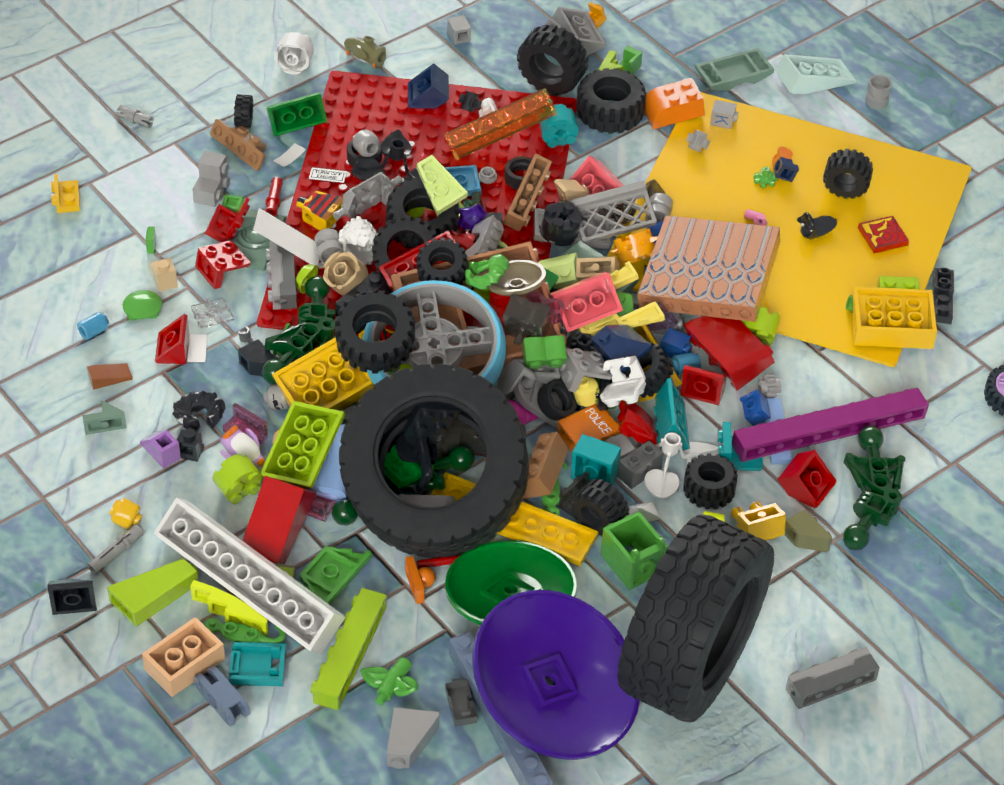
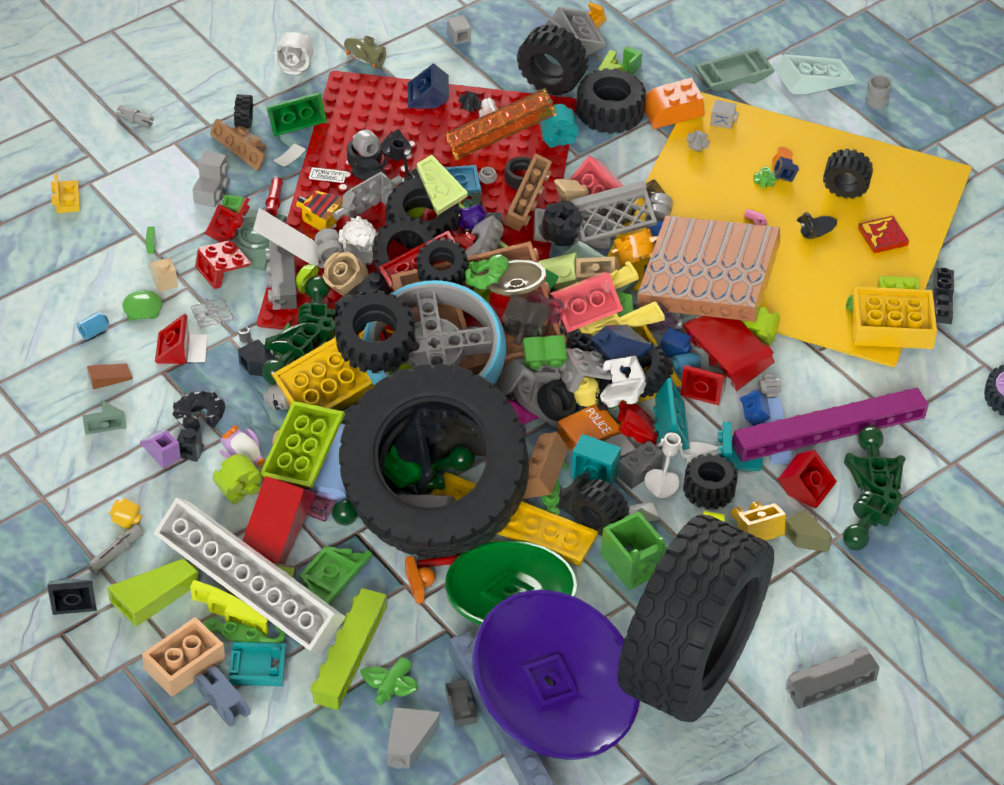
clear pink panel [223,403,268,446] -> none

